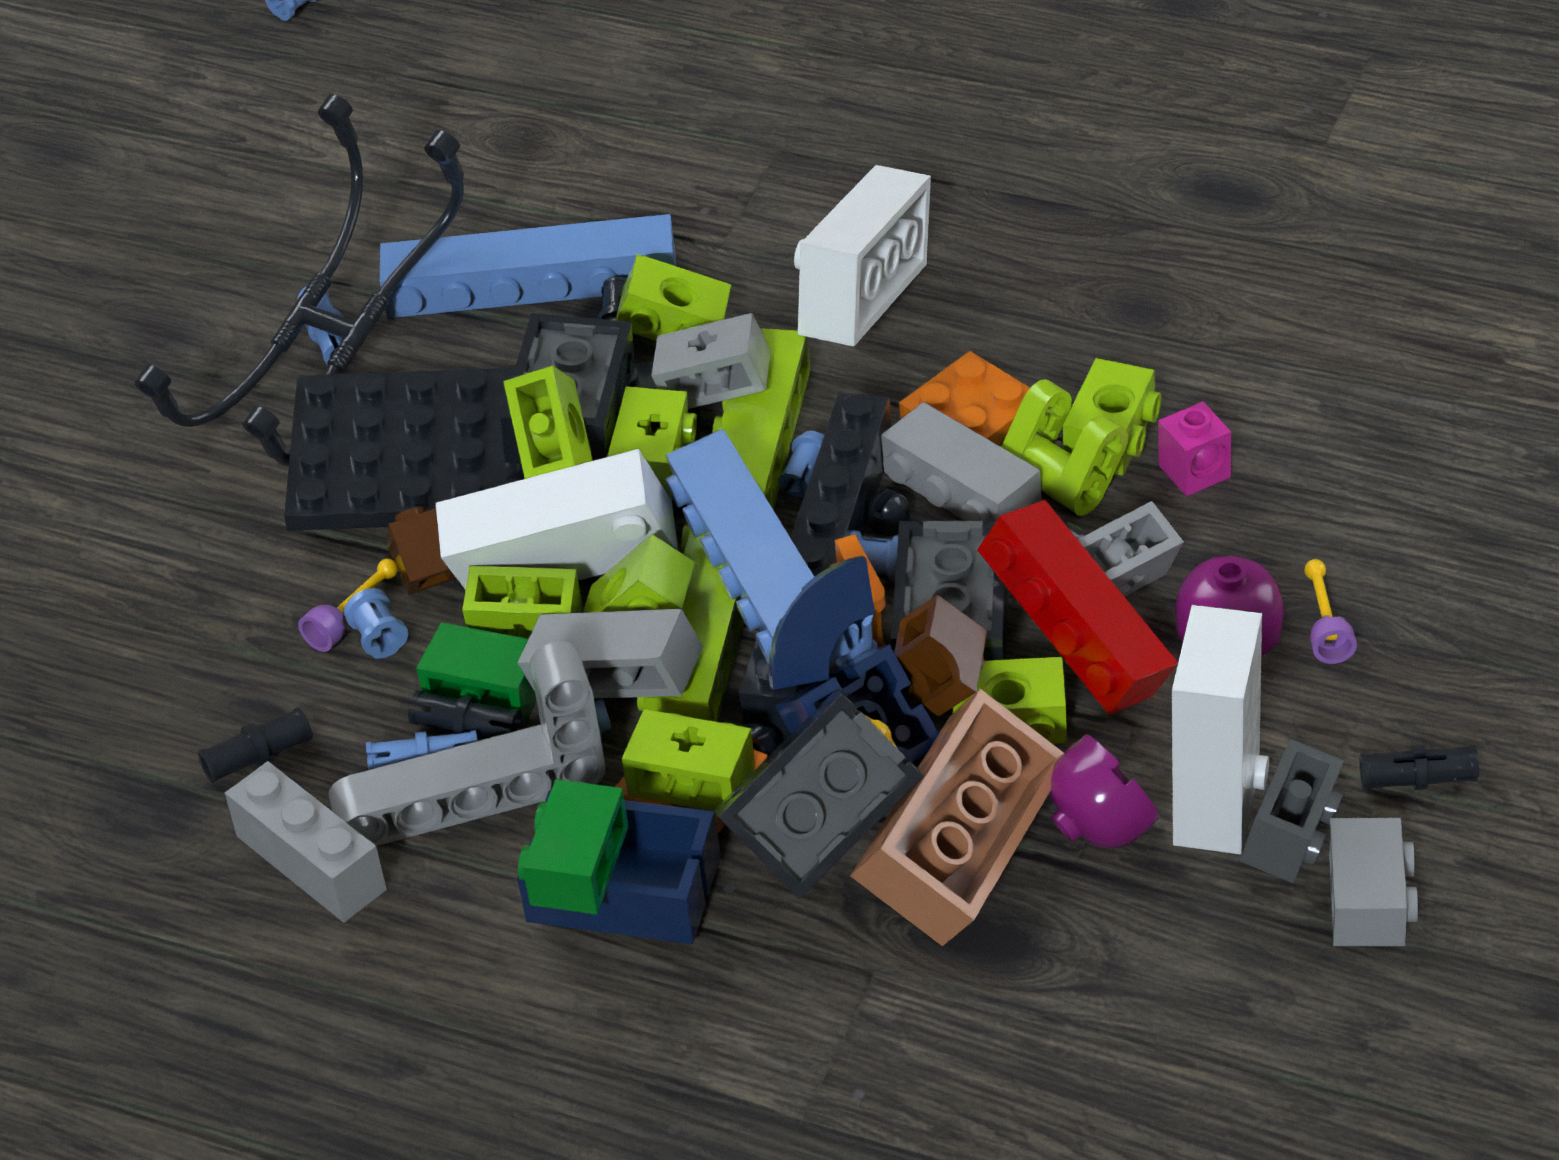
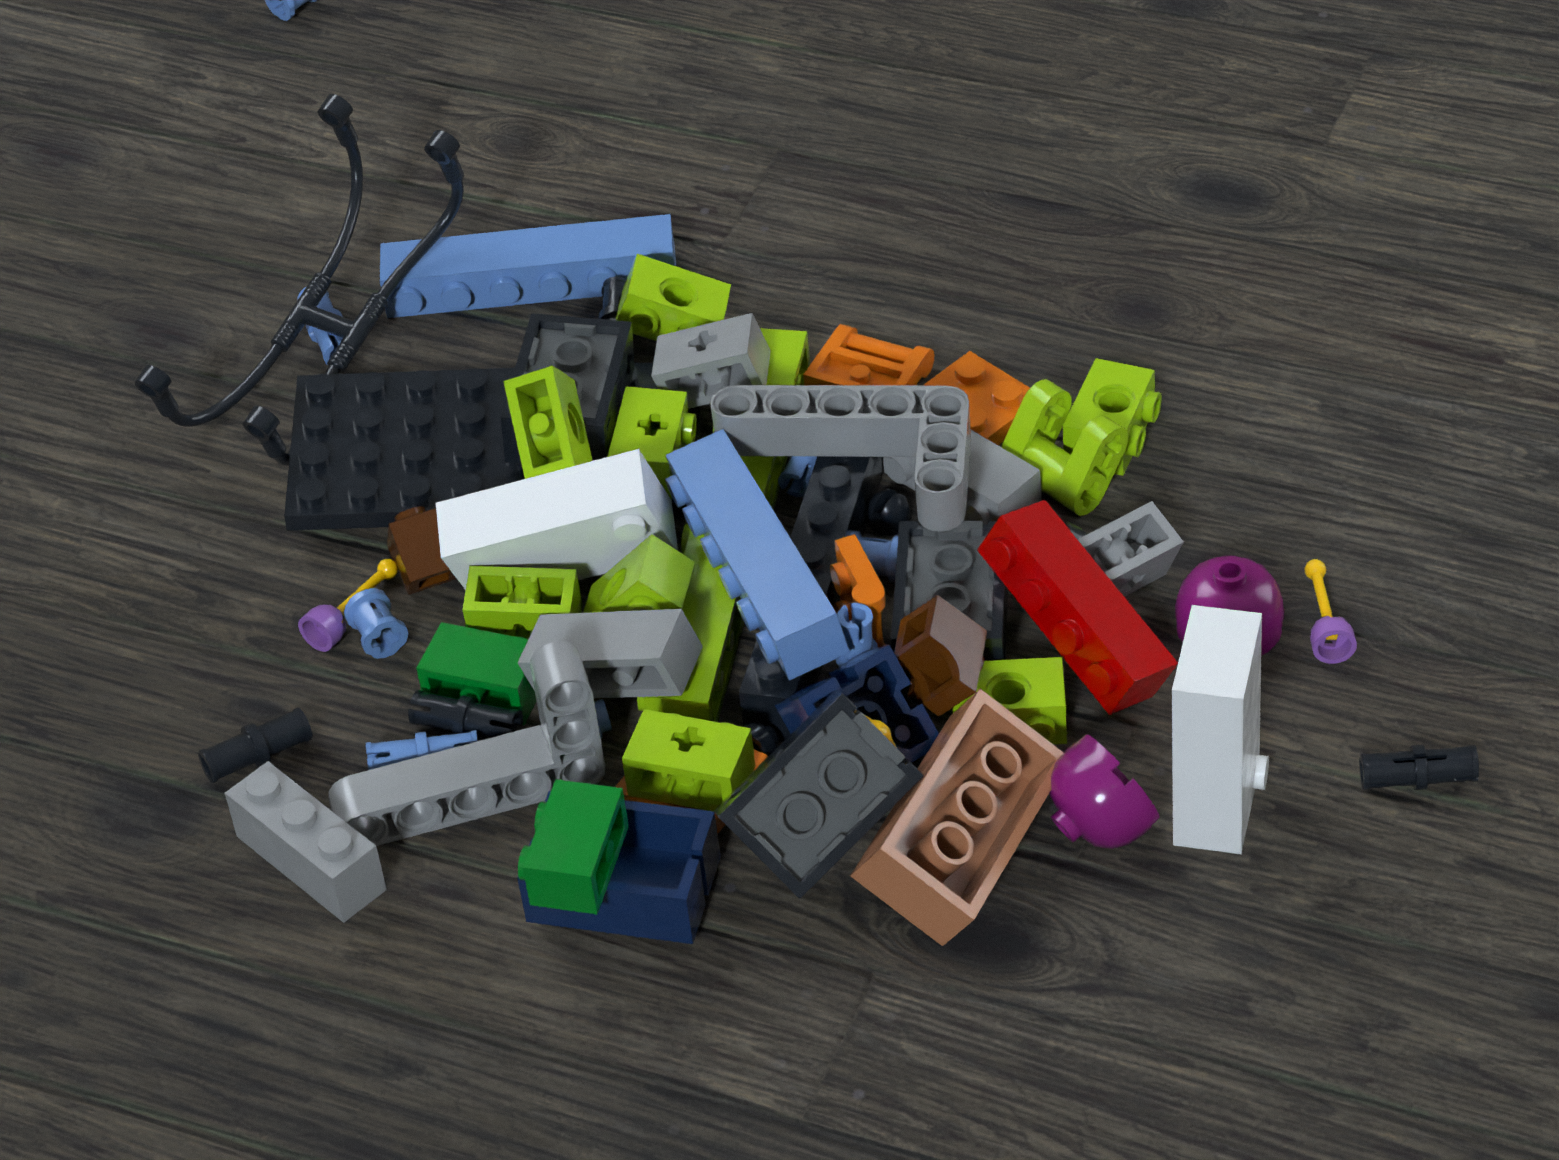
dark blue tile [769,556,875,690] -> none
white brick [794,165,931,346] -> none
dark pink brick [1158,401,1231,496] -> none
dark grey brick [1239,739,1344,884] -> none
light grey brick [1329,818,1418,946] -> none
none -> light grey beam [710,385,971,532]
none -> orange plate [803,324,935,385]

